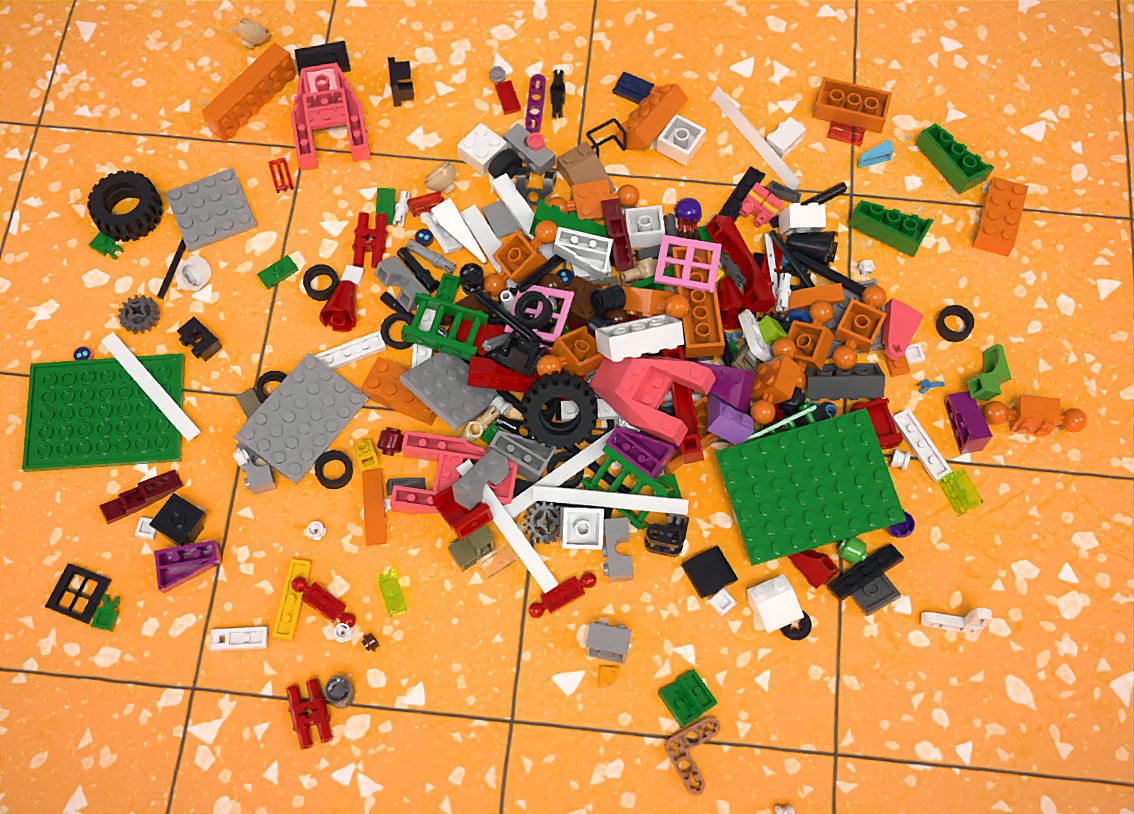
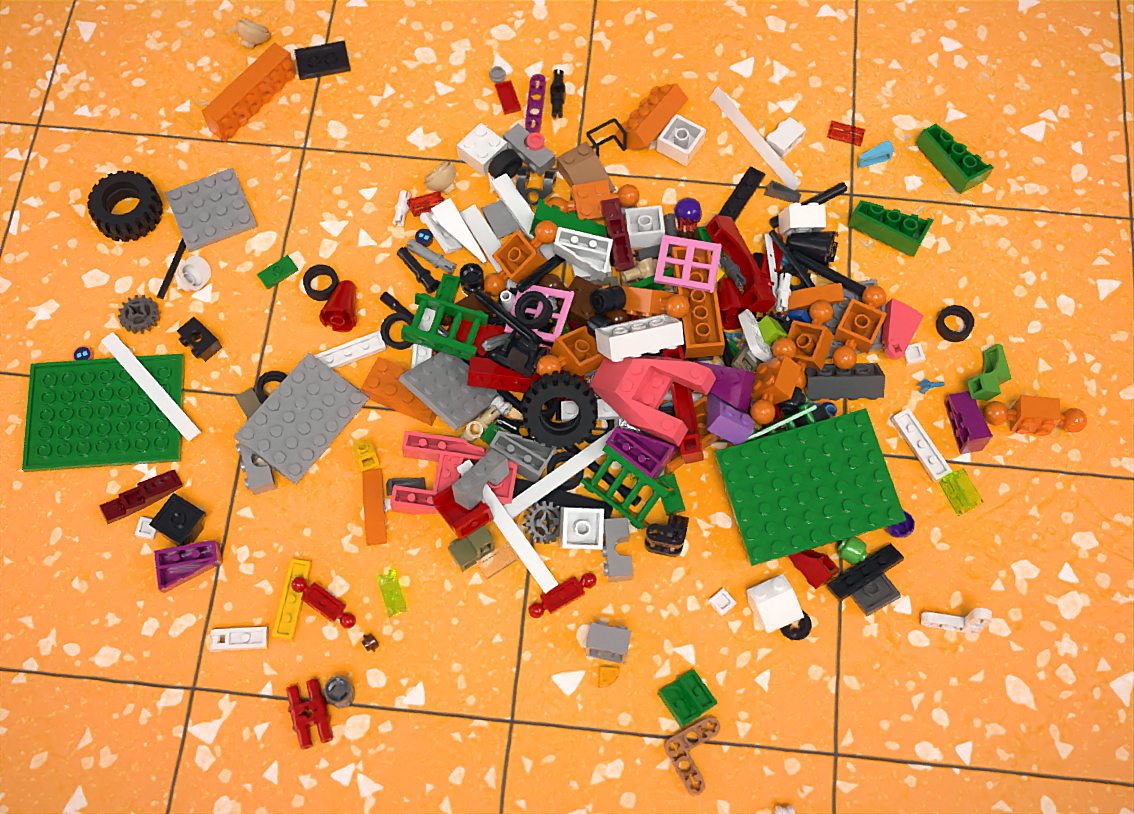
black piece [44,563,111,625] -> none
green plate [88,232,124,260] -> none
green plate [91,594,120,632] -> none
white plate [232,448,250,466] -> none
clear red tile [268,157,294,194] -> none
coral wedge [291,63,371,170] -> none
white plate [306,521,326,540] -> none
black tyre [314,450,353,490] -> none
white plate [333,623,353,643] -> none
white tile [341,265,365,287] -> none
red pin [352,212,388,269] -> none
light grey arch [374,256,430,312] -> none
green plate [375,188,396,225] -> none
dark red head [377,427,404,456] -> none
black panel [388,57,414,107] -> none
white piece [533,485,689,515] -> none
dark blue tile [556,269,574,287] -> none
dark blue plate [612,71,655,105] -> none
black slope [681,546,739,599] -> none
coral hips [739,182,784,228] -> none
orange brick [813,77,892,133] -> none
red panel [849,397,903,450] -> none
white plate [857,260,876,275] -> none
orange plate [885,354,910,377] -> none
white wheel [890,448,911,471] -> none
orange brick [972,176,1028,257] -> none

